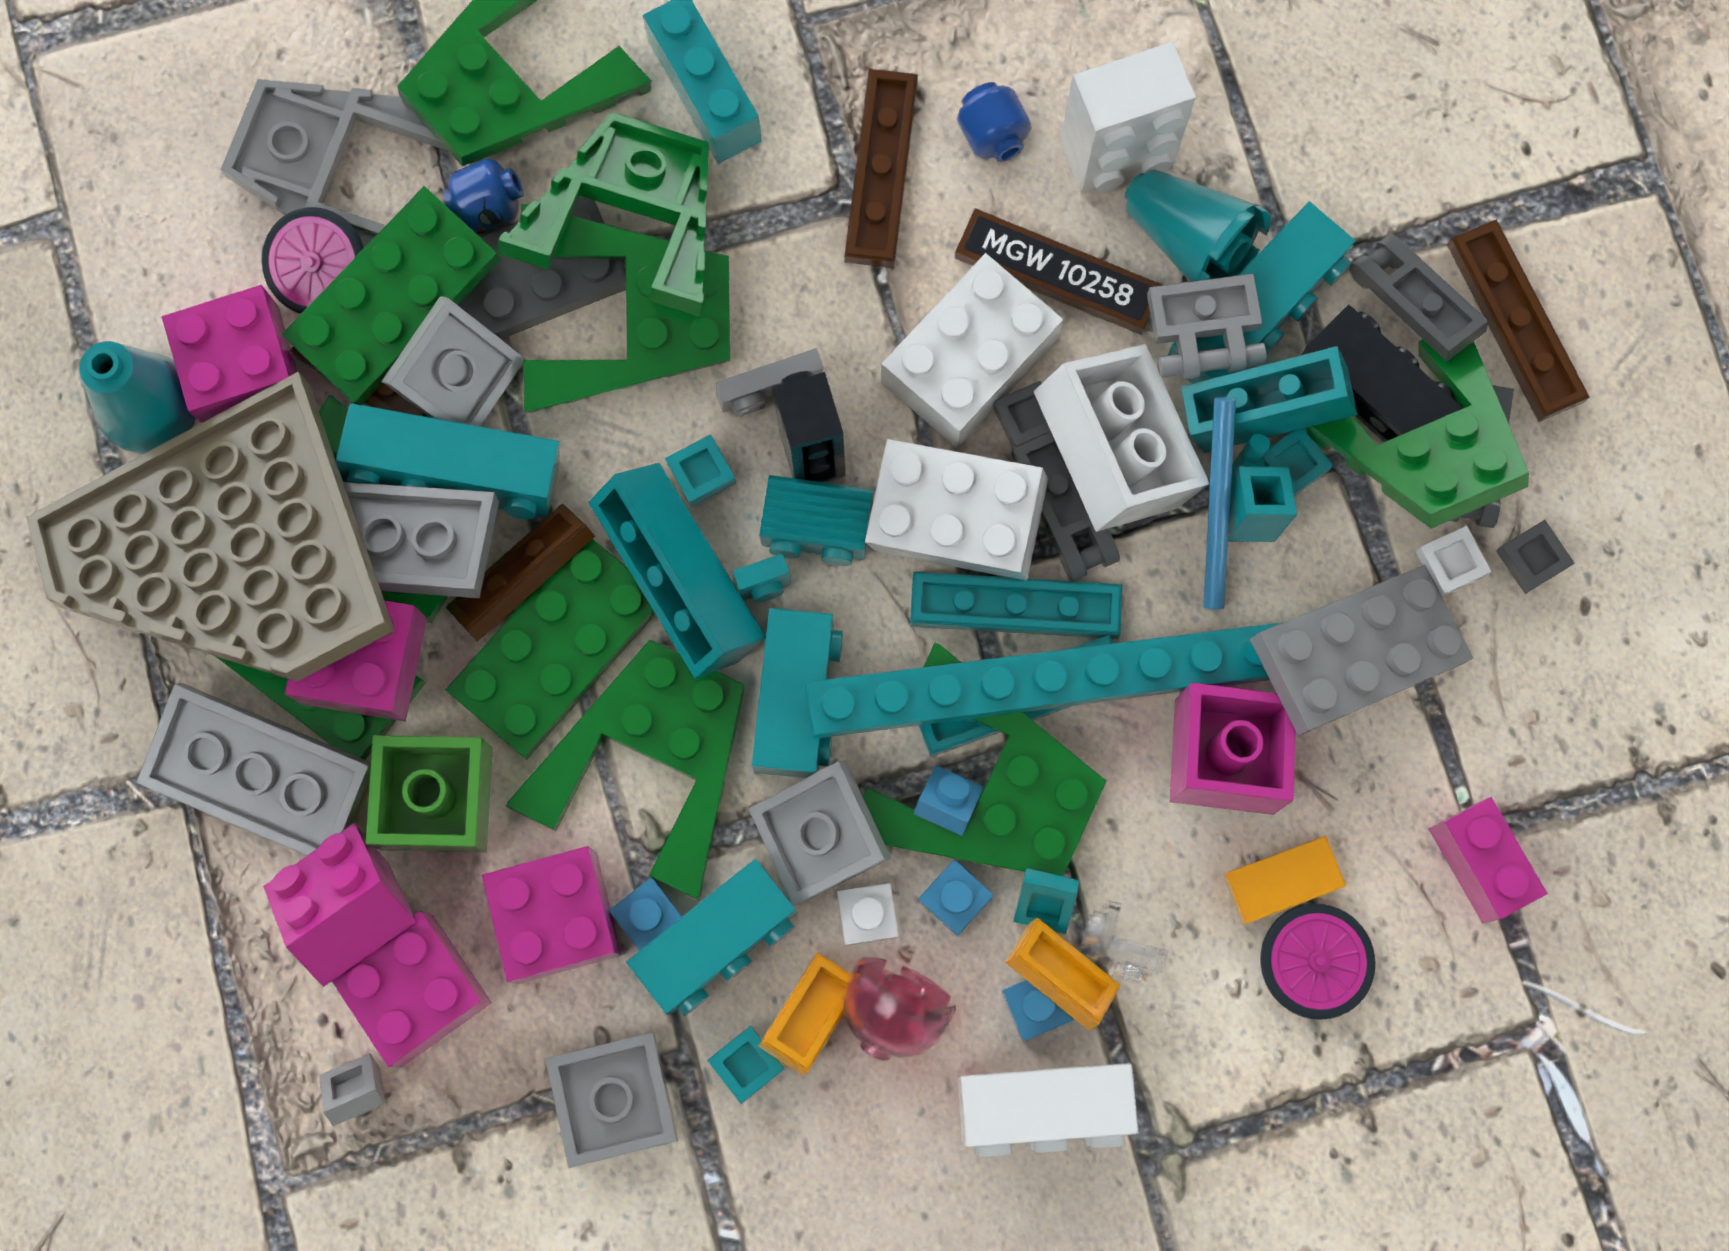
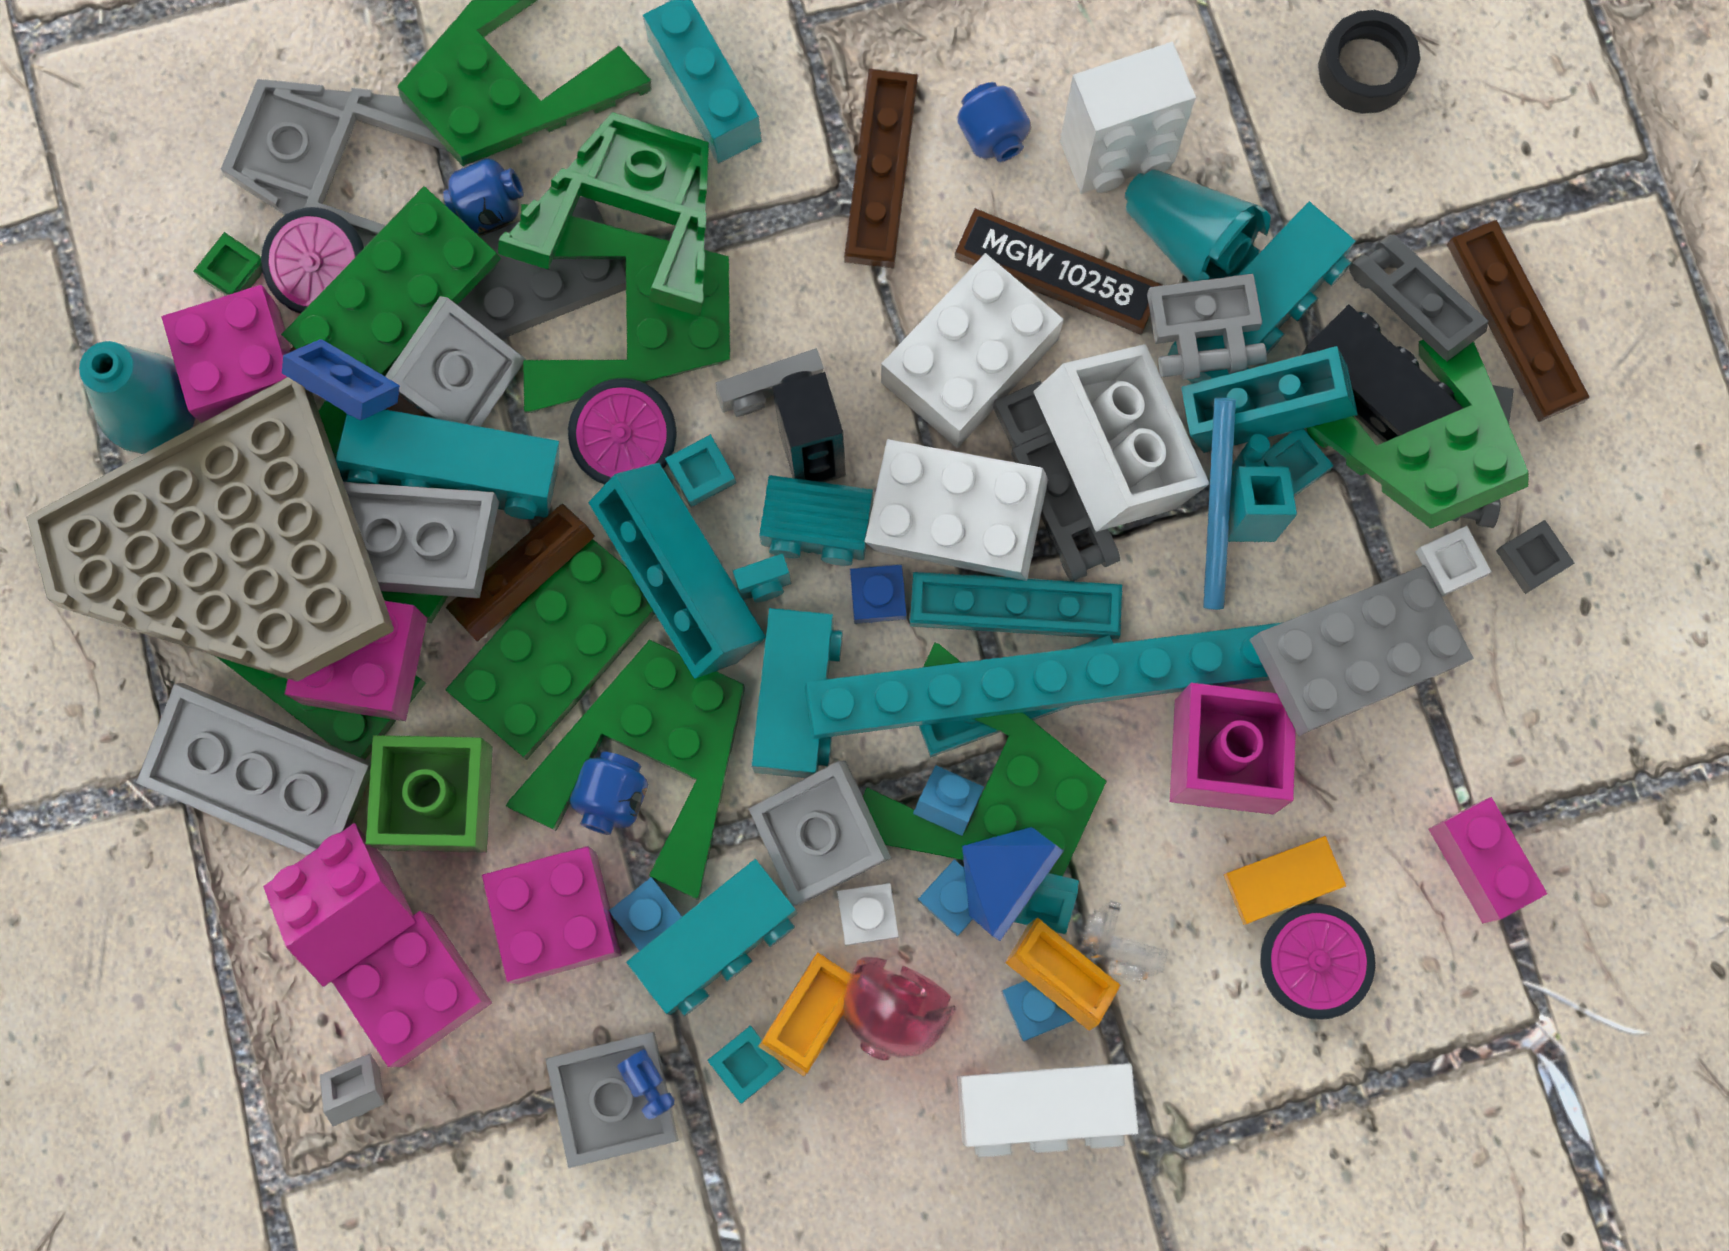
none -> green tile [193,232,263,296]
none -> blue plate [282,339,400,421]
none -> dark pink wheel [568,378,677,485]
none -> blue head [570,751,648,835]
none -> blue piece [617,1049,674,1119]
none -> blue plate [850,565,907,624]
none -> blue slope [962,827,1063,941]
none -> black tyre [1318,10,1421,114]

